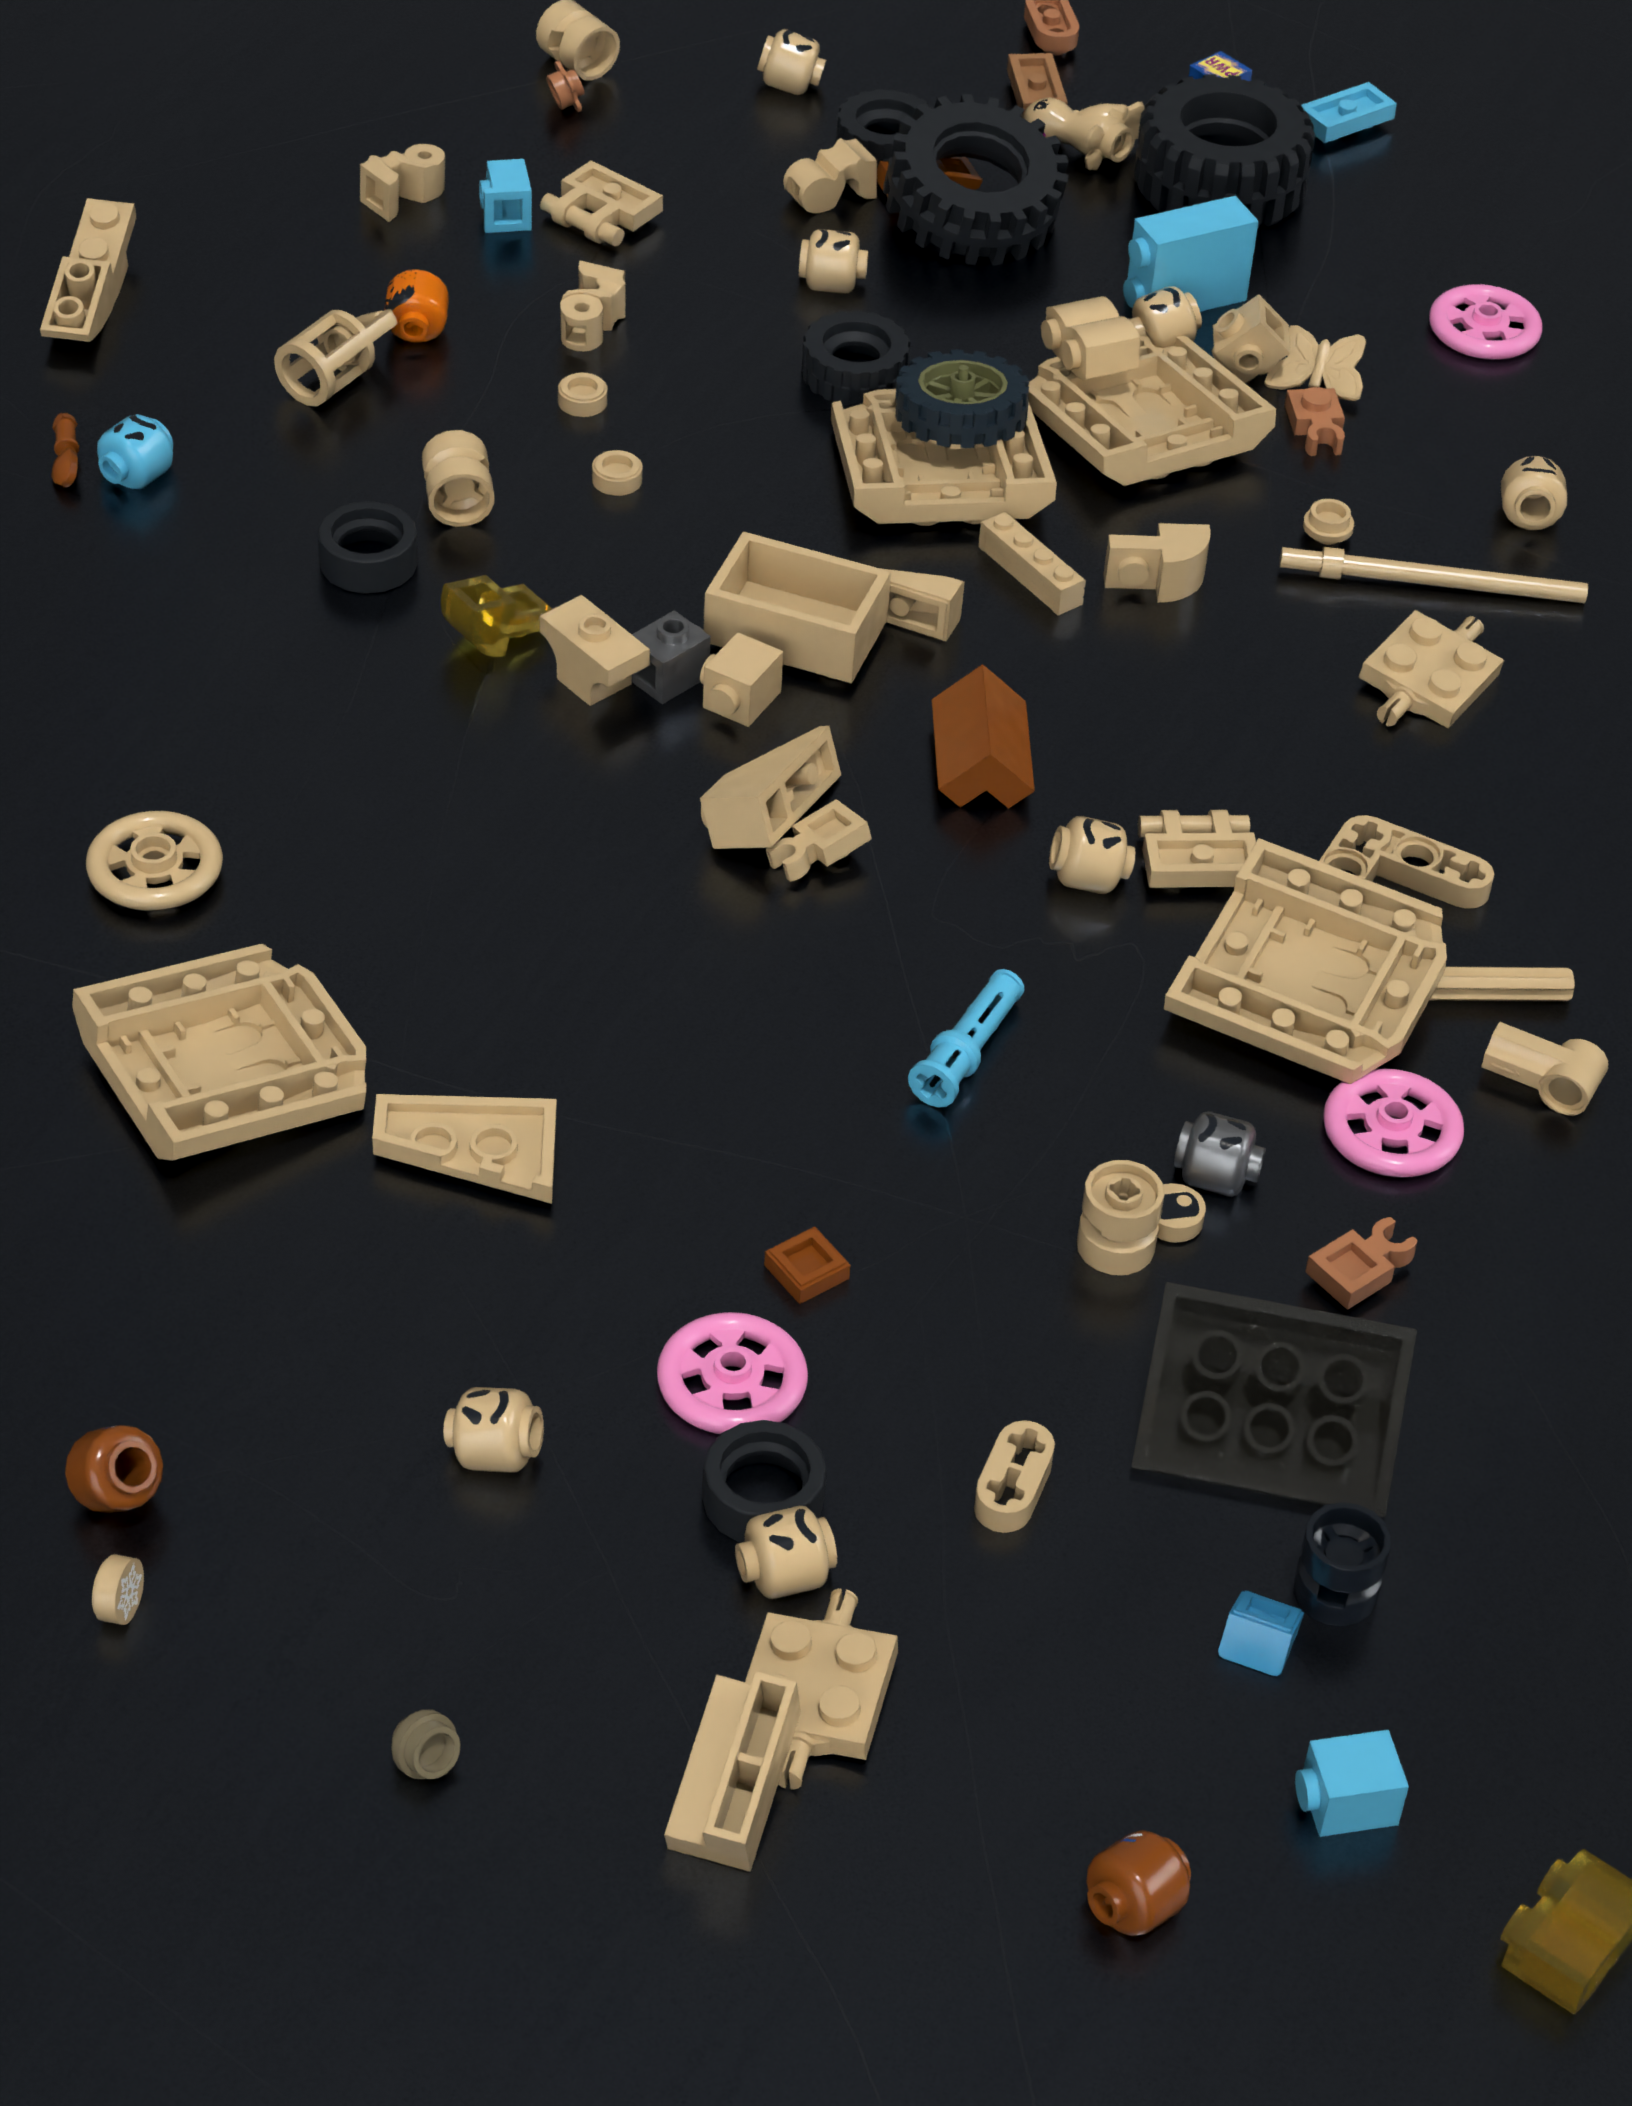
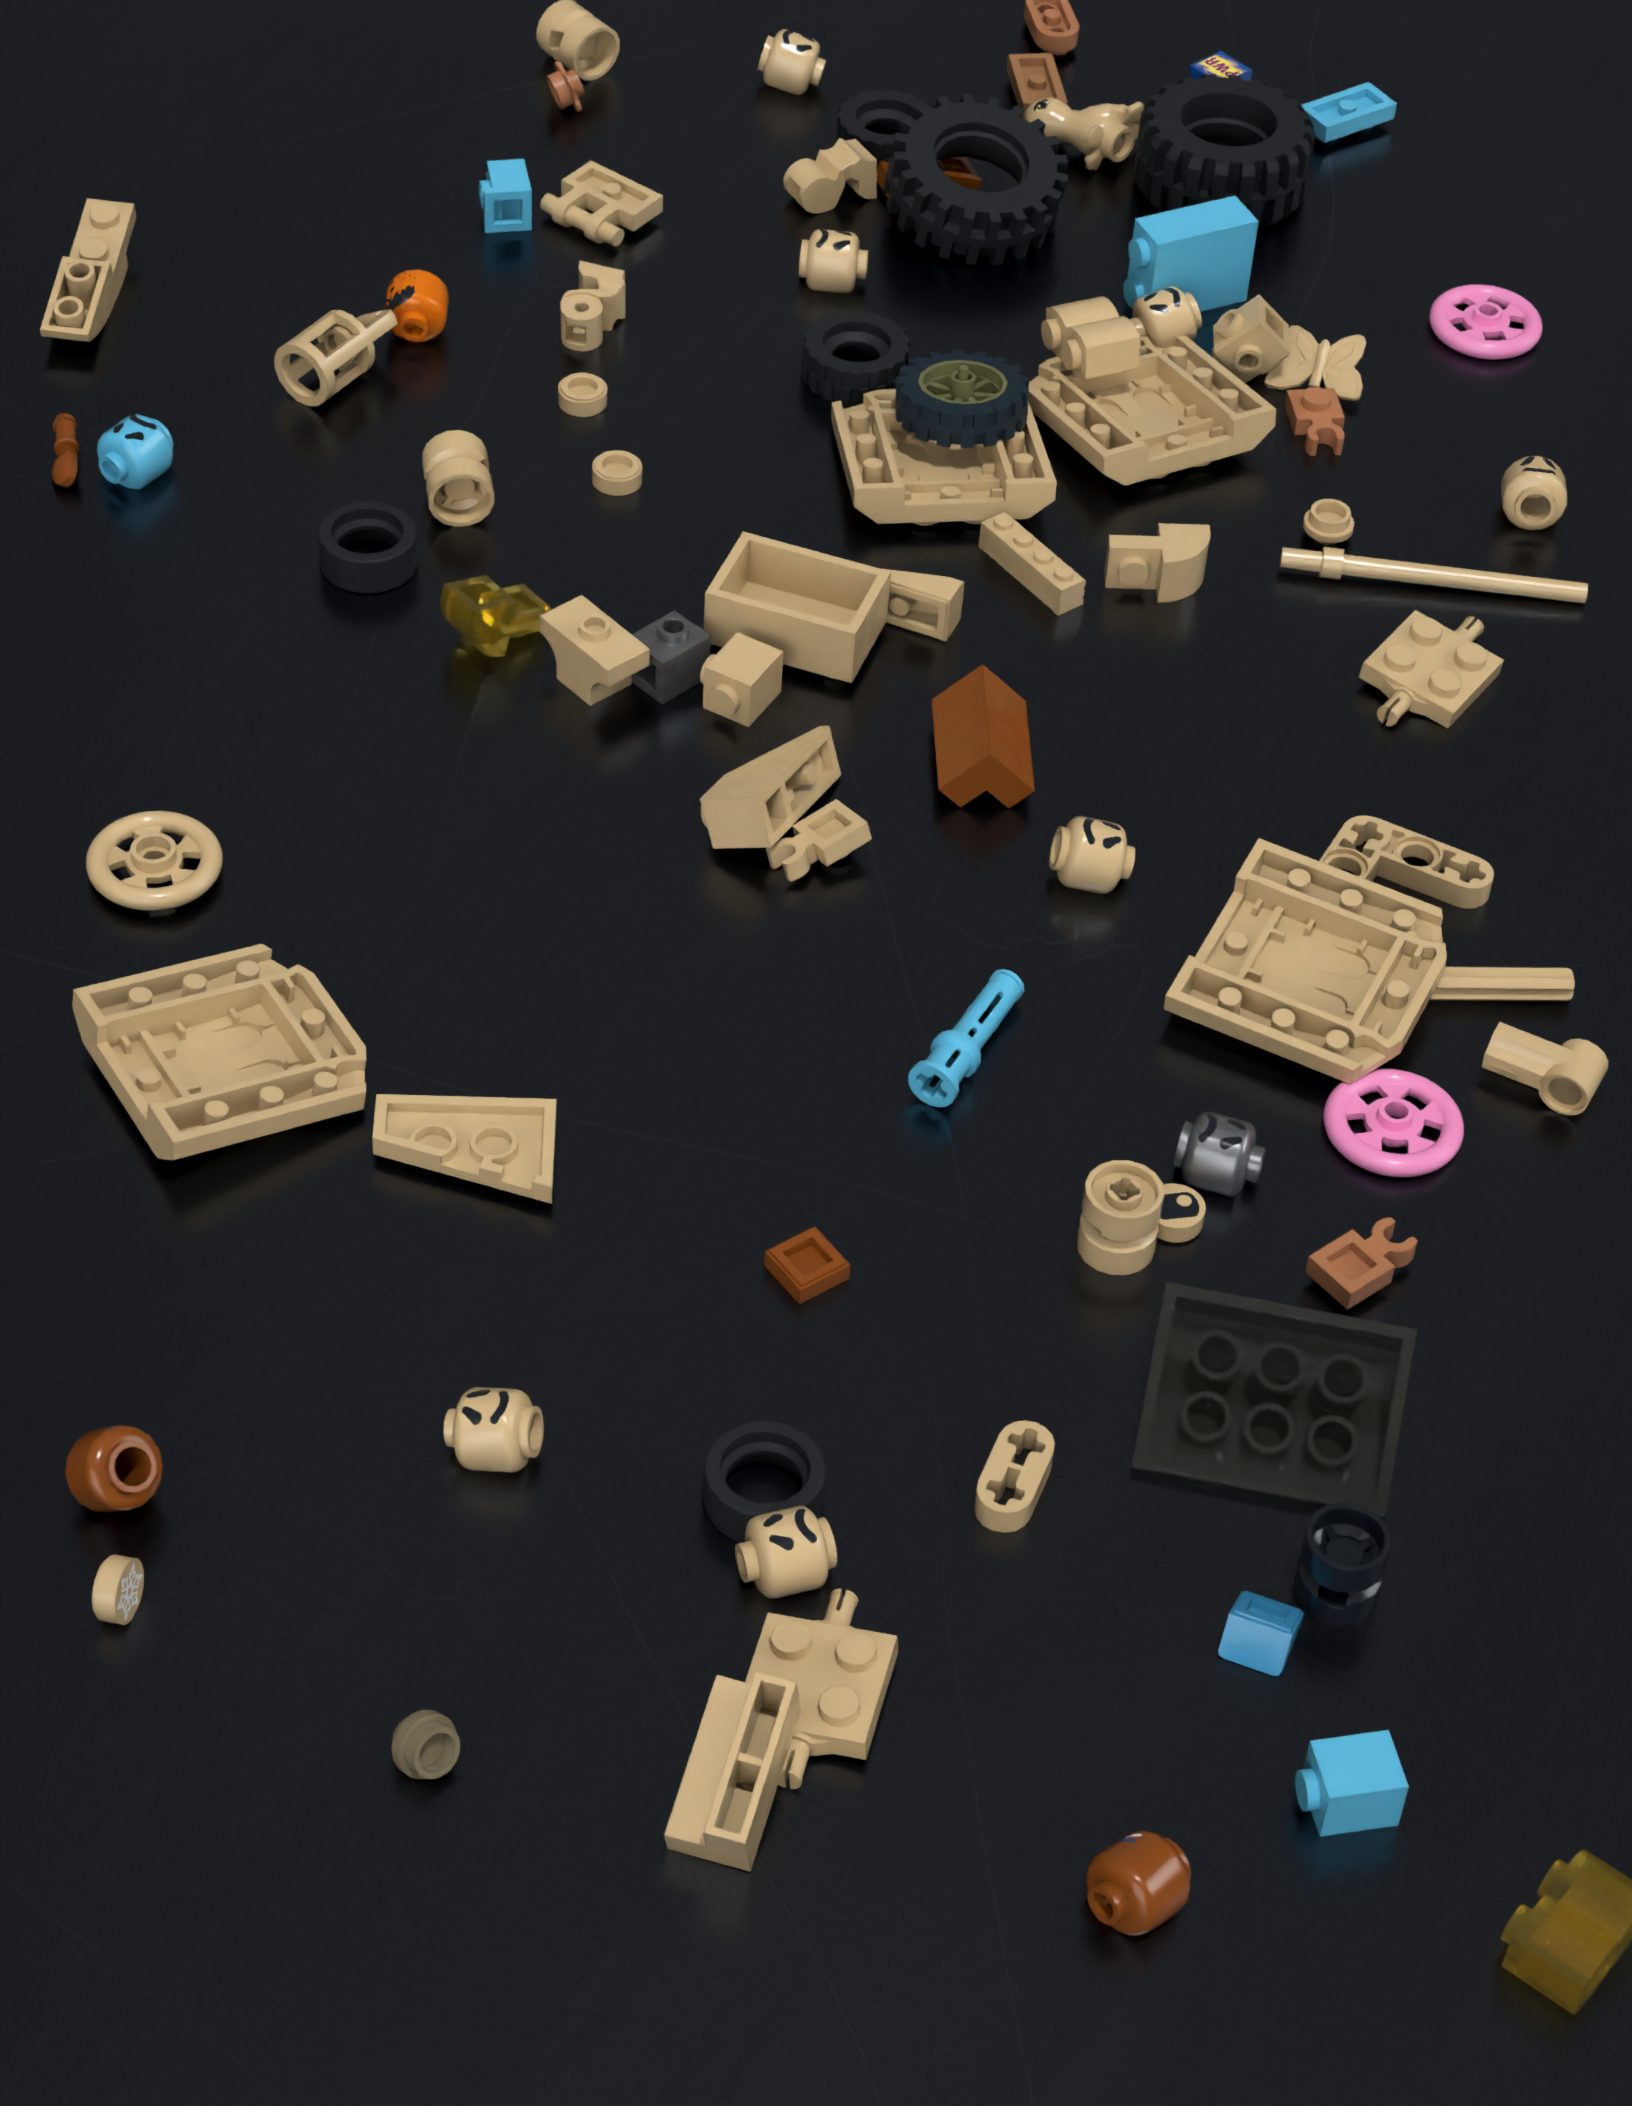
tan leg [360,144,445,222] -> none
bright pink plate [657,1312,808,1434] -> none
tan plate [1138,810,1256,888] -> none

